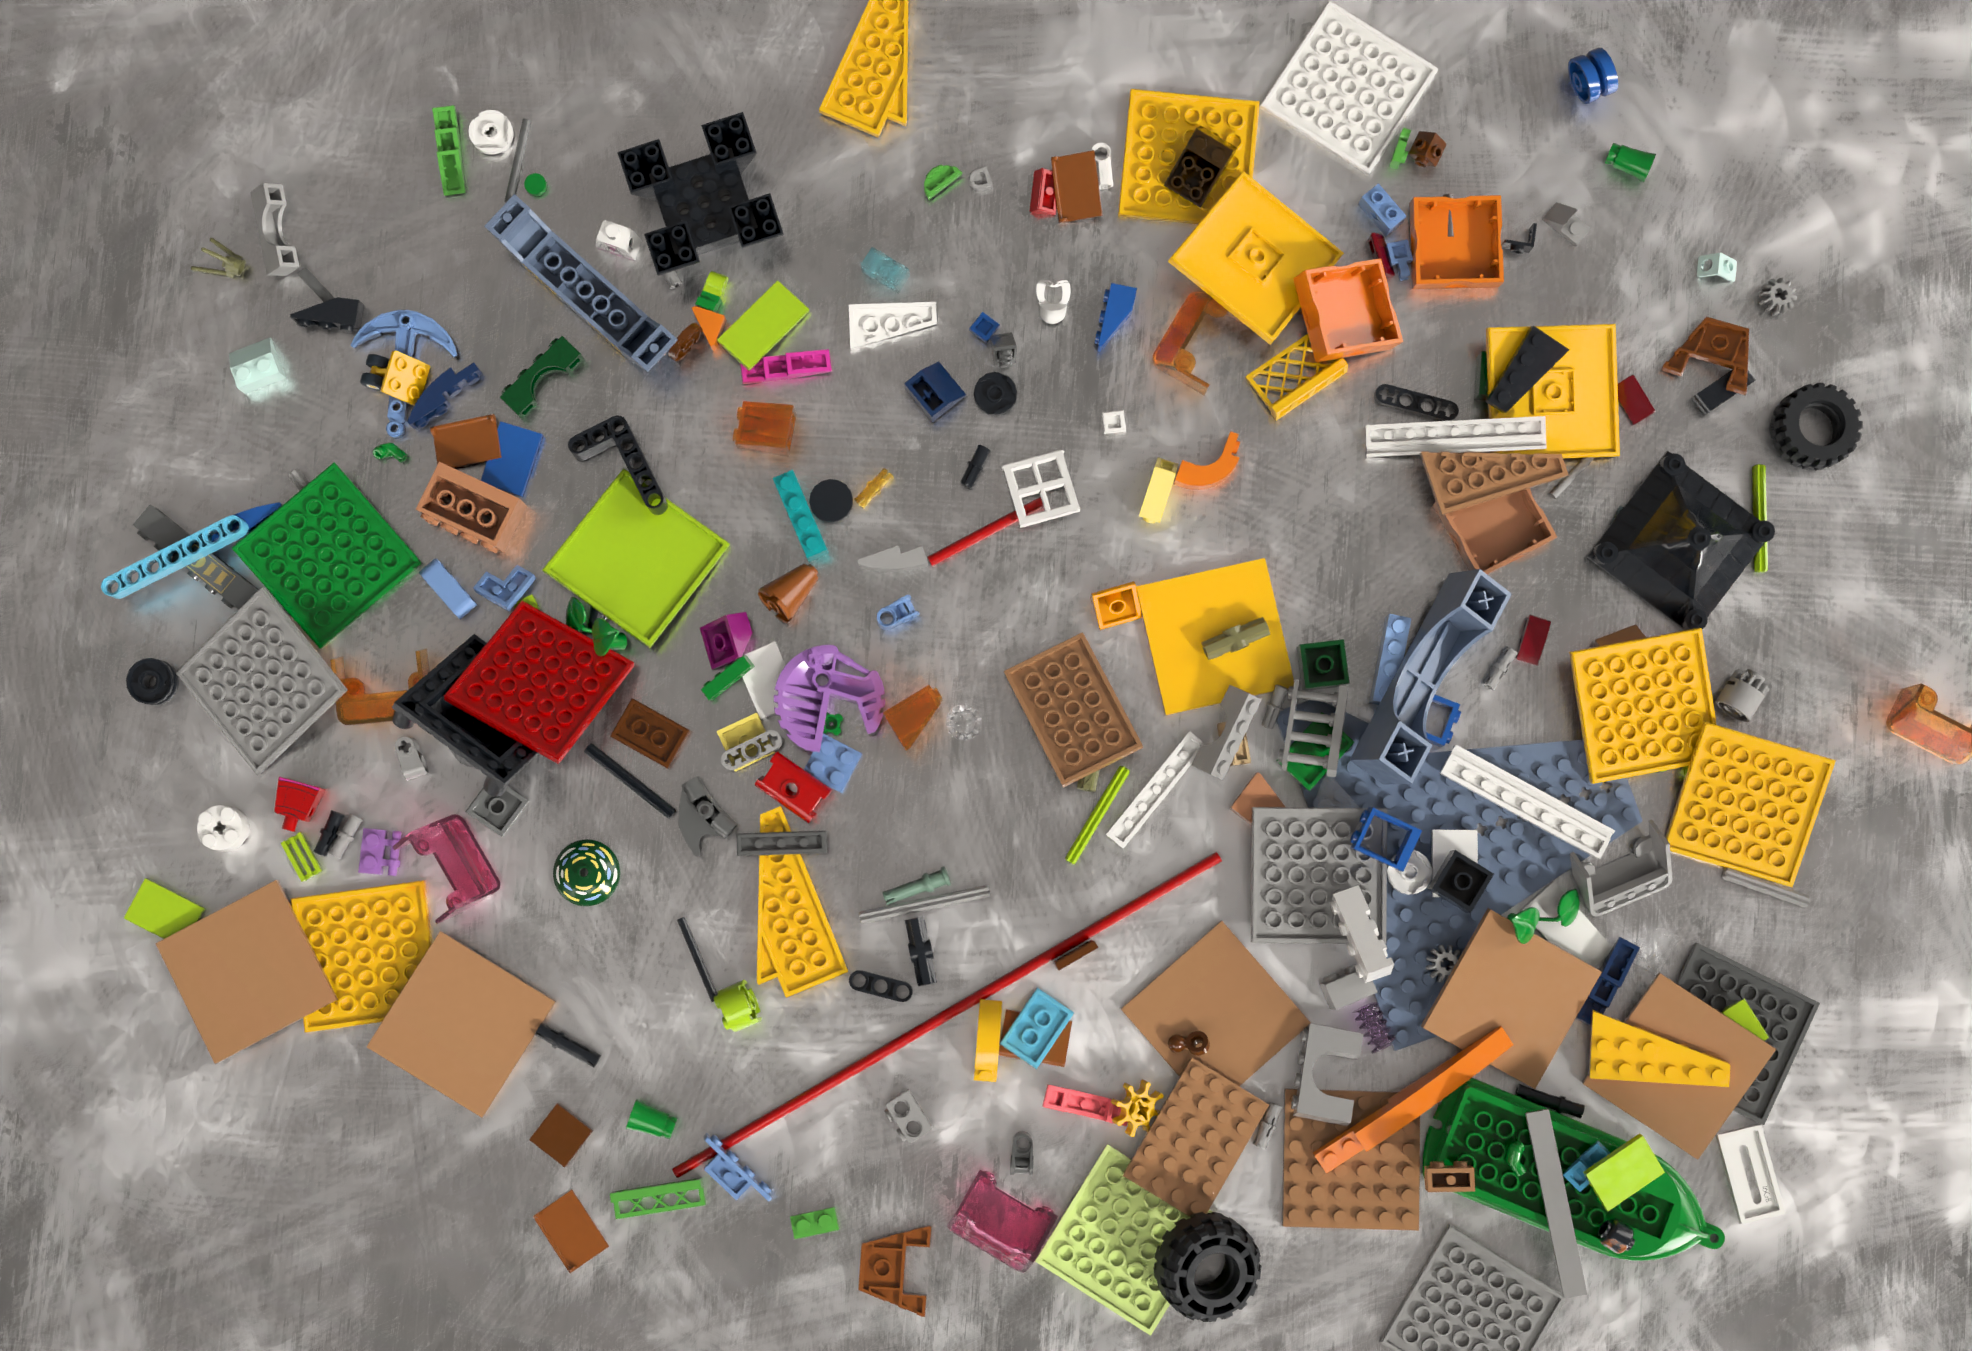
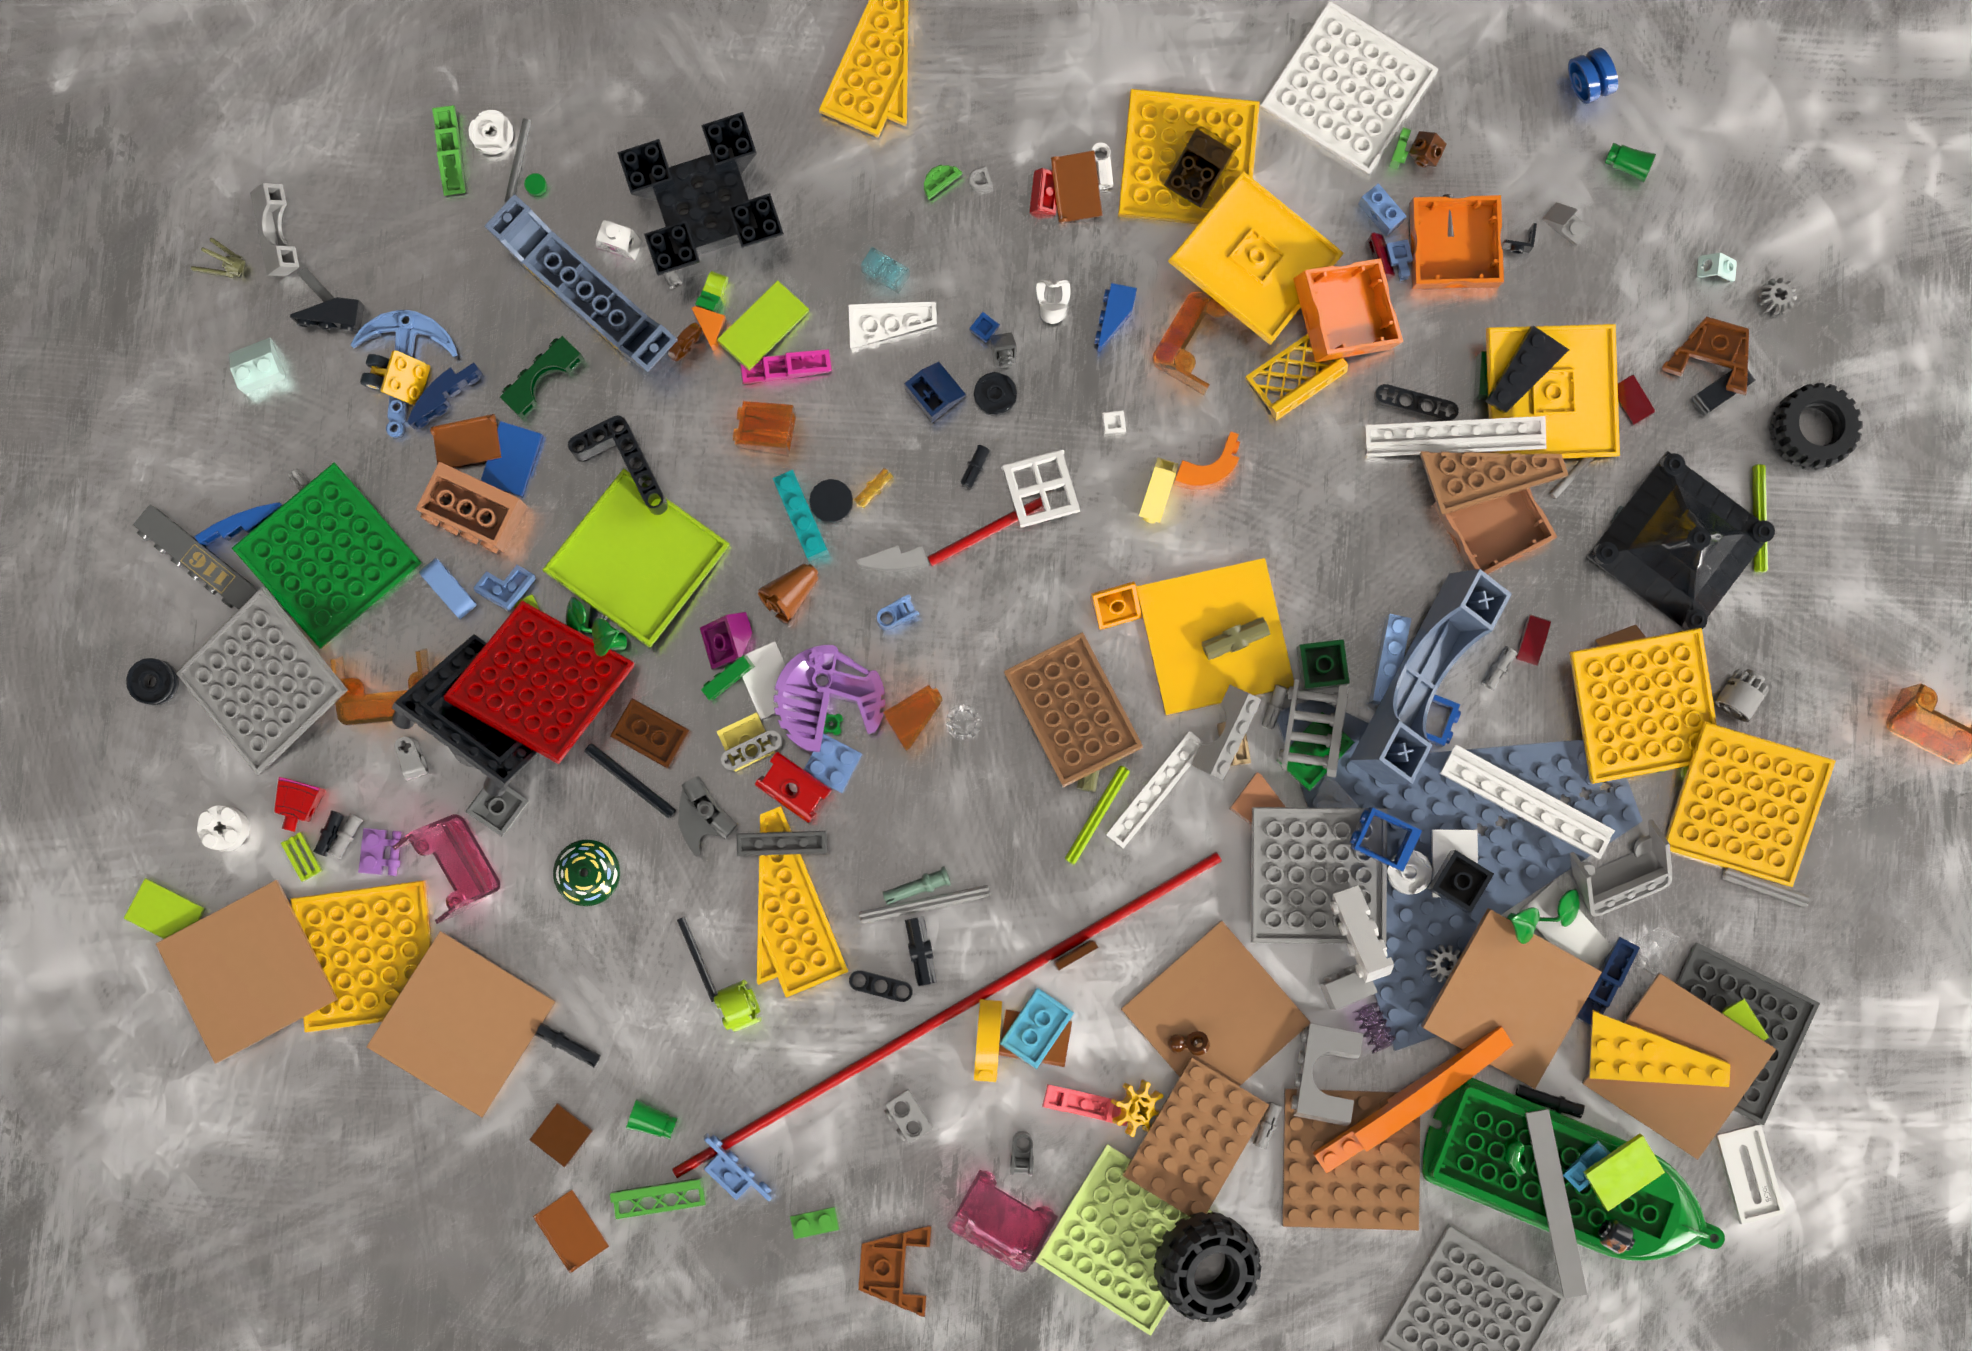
medium azure beam [101,515,249,599] -> none
green arm [373,443,408,463] -> none
medium nougat brick [1424,1161,1475,1192] -> none

